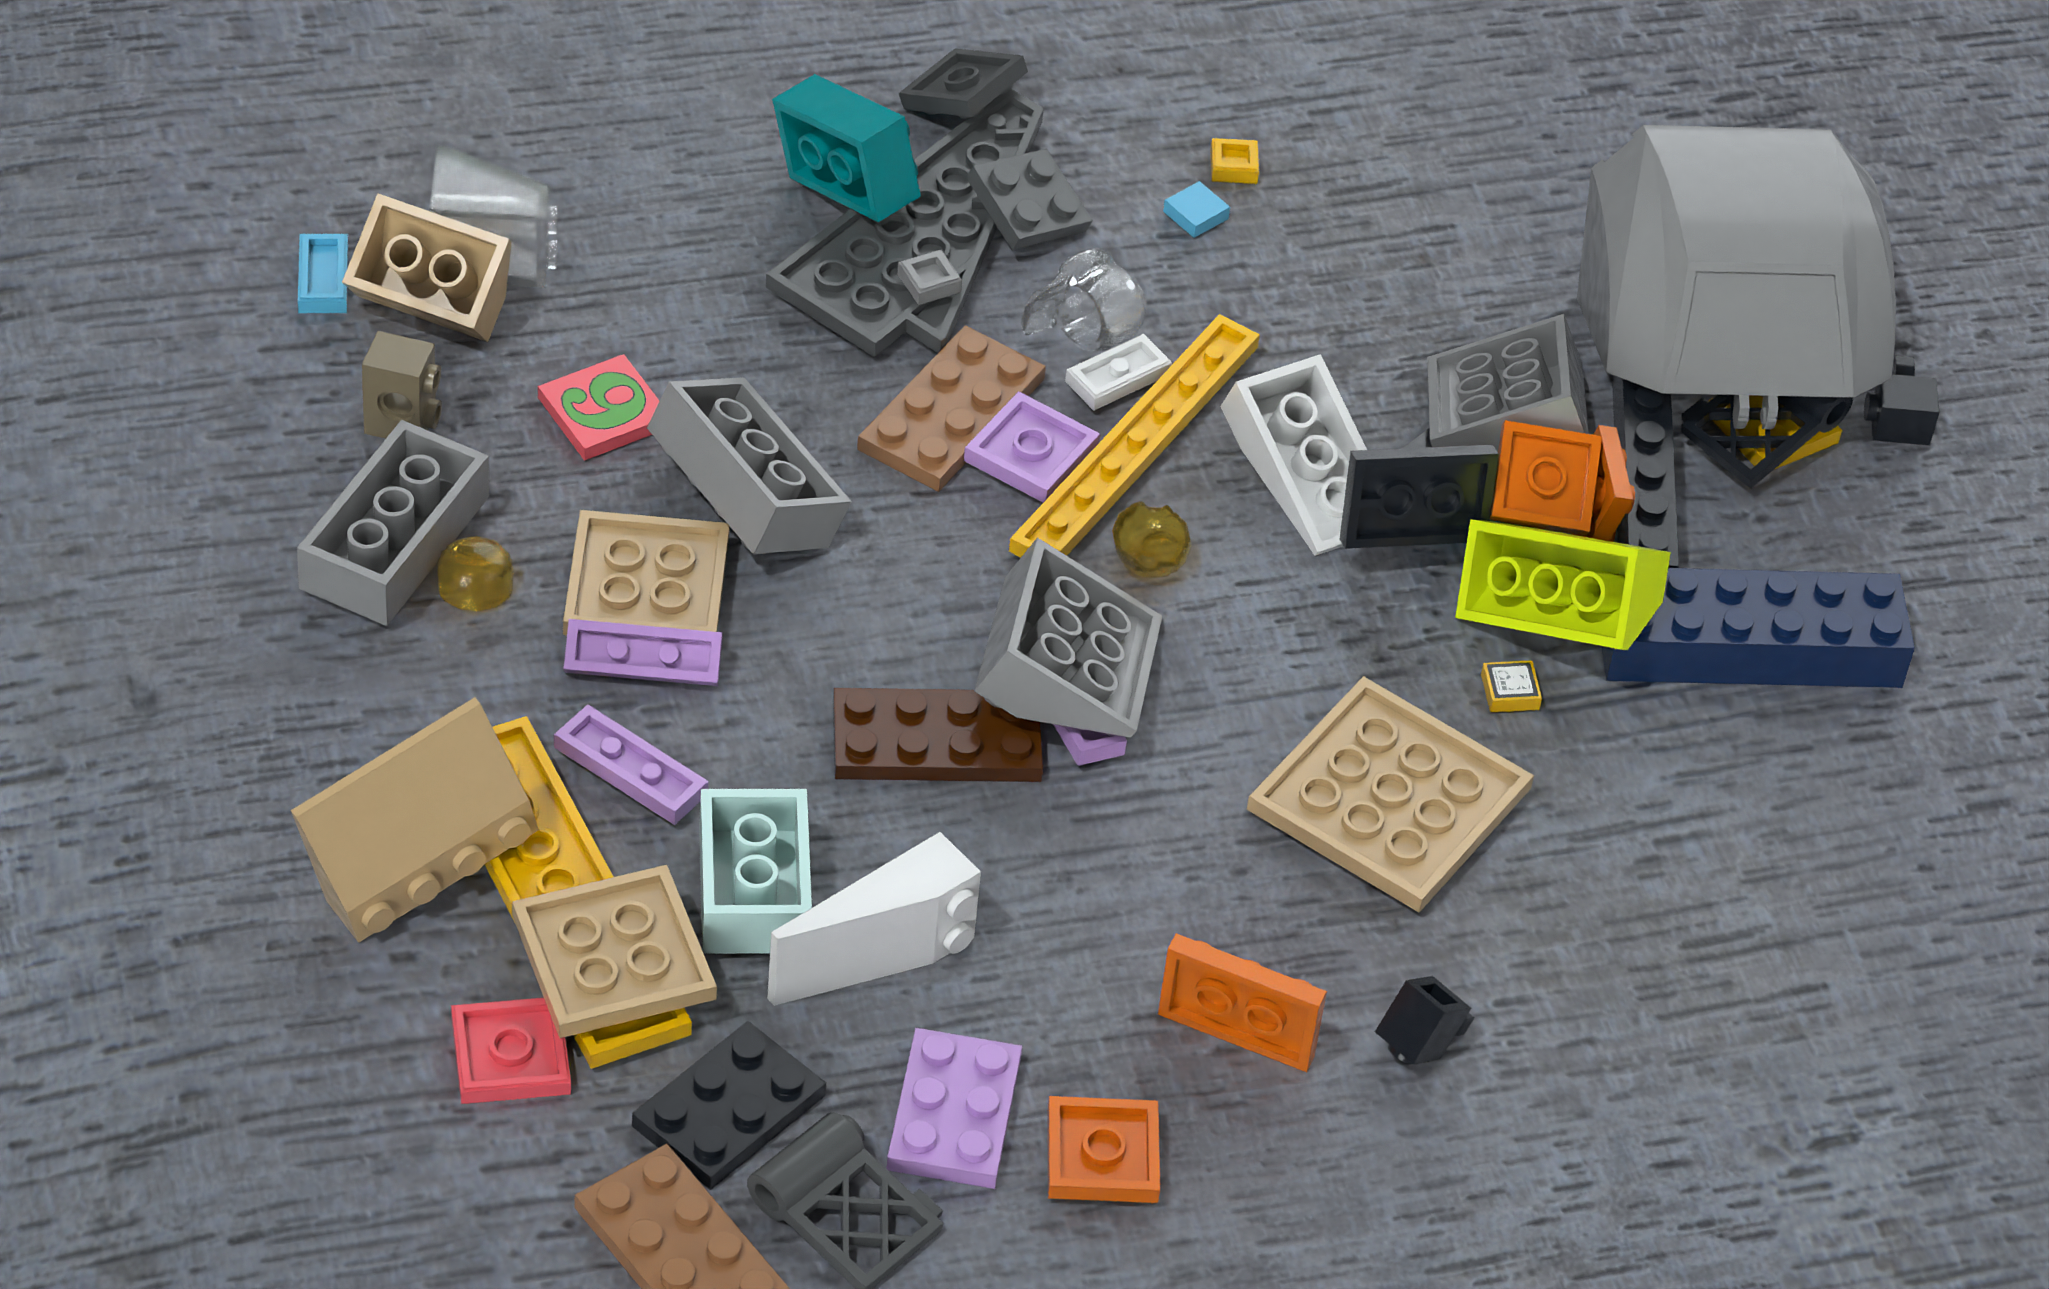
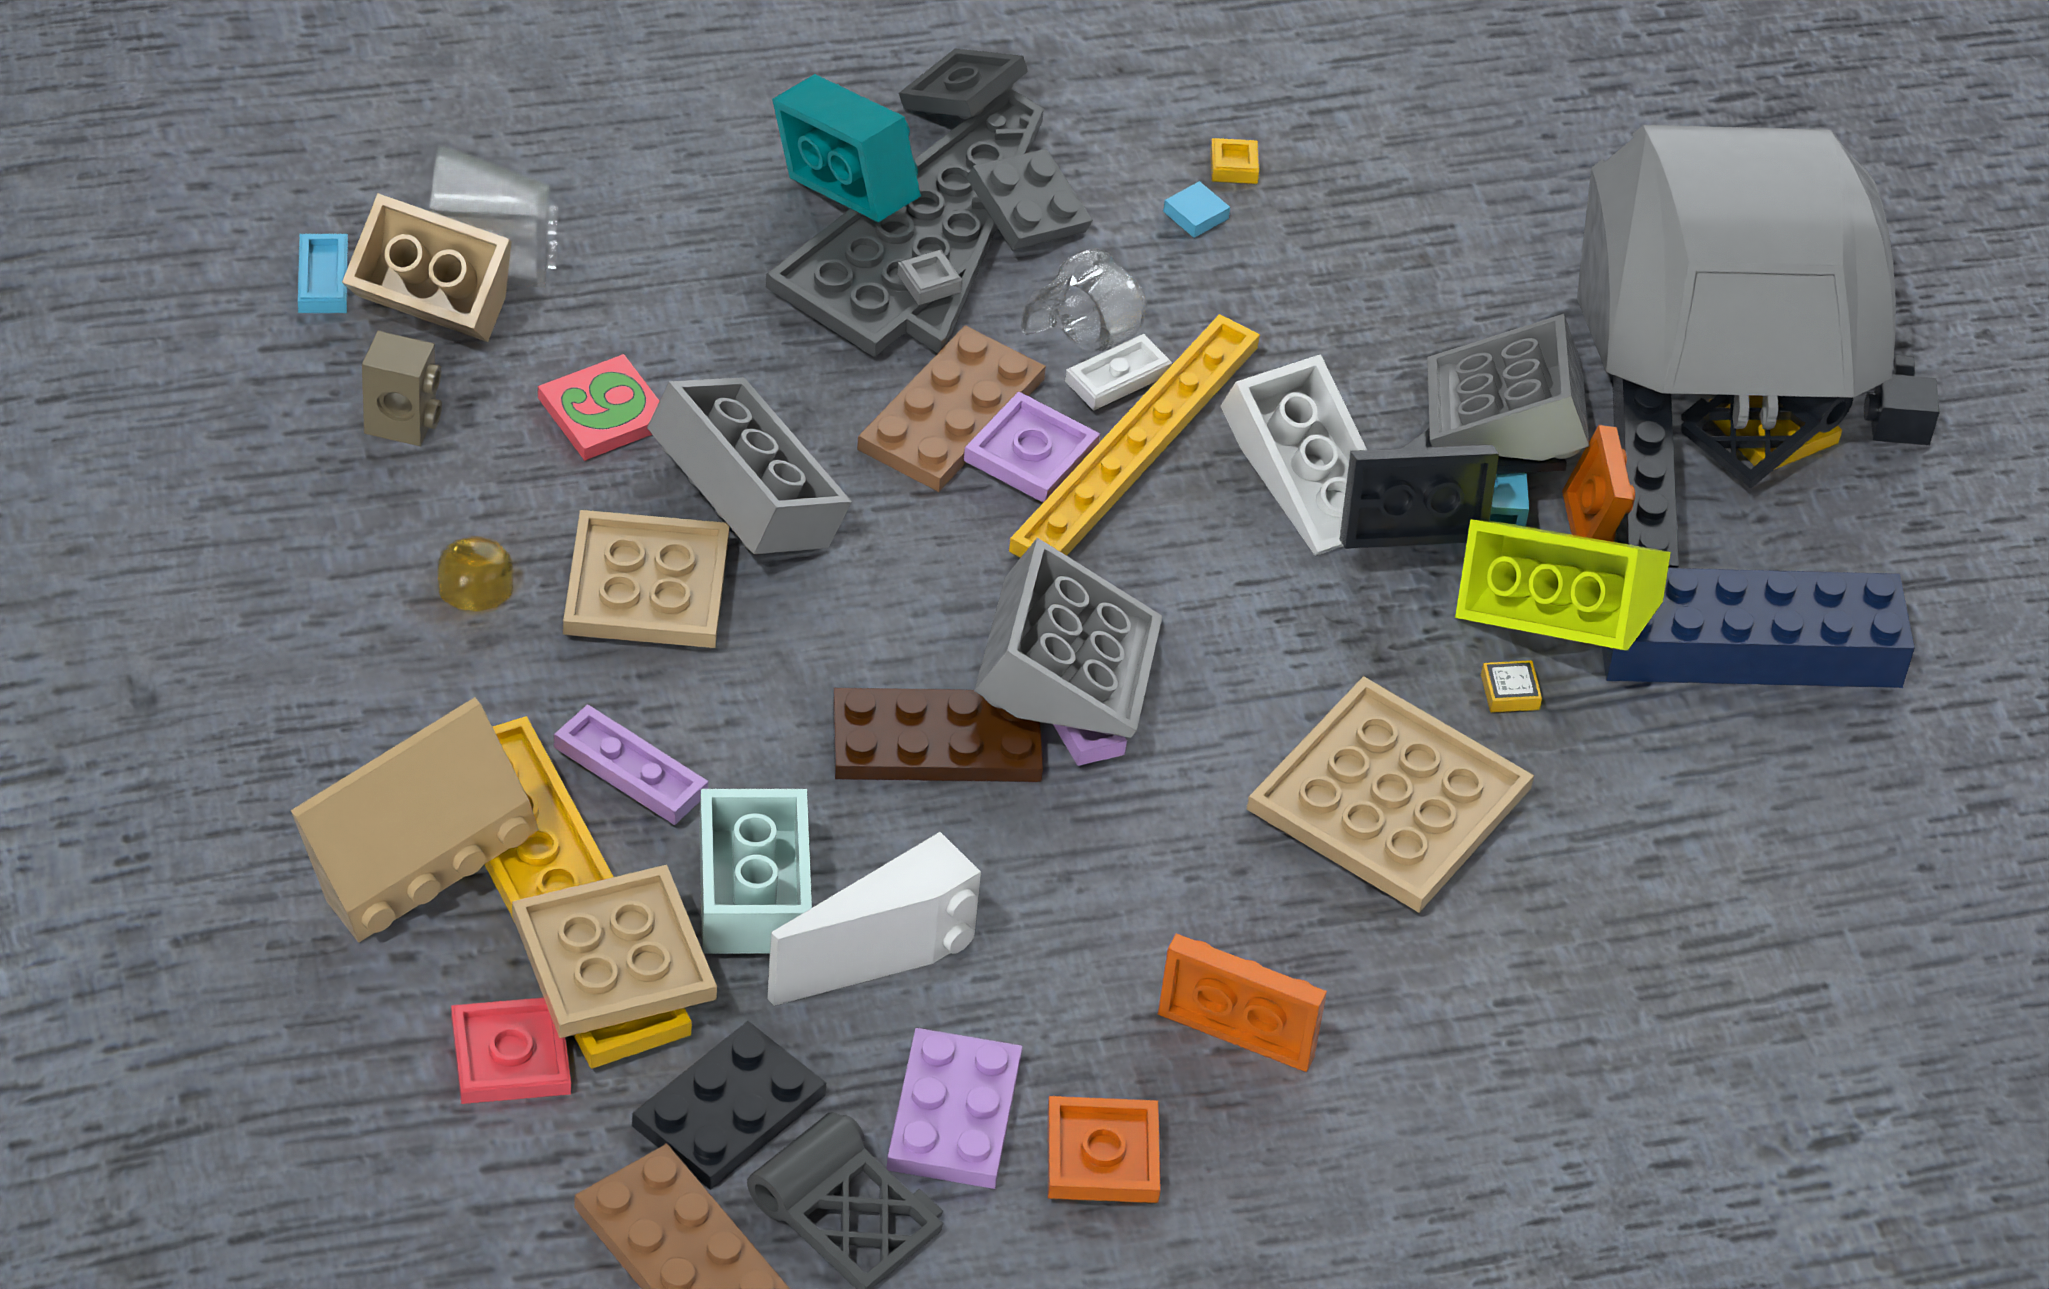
light grey brick [297,420,489,626] -> none
lavender plate [564,619,723,686] -> none
clear yellow hair [1112,501,1192,578] -> none
black brick [1375,976,1474,1065] -> none
orange plate [1490,420,1602,536] -> none

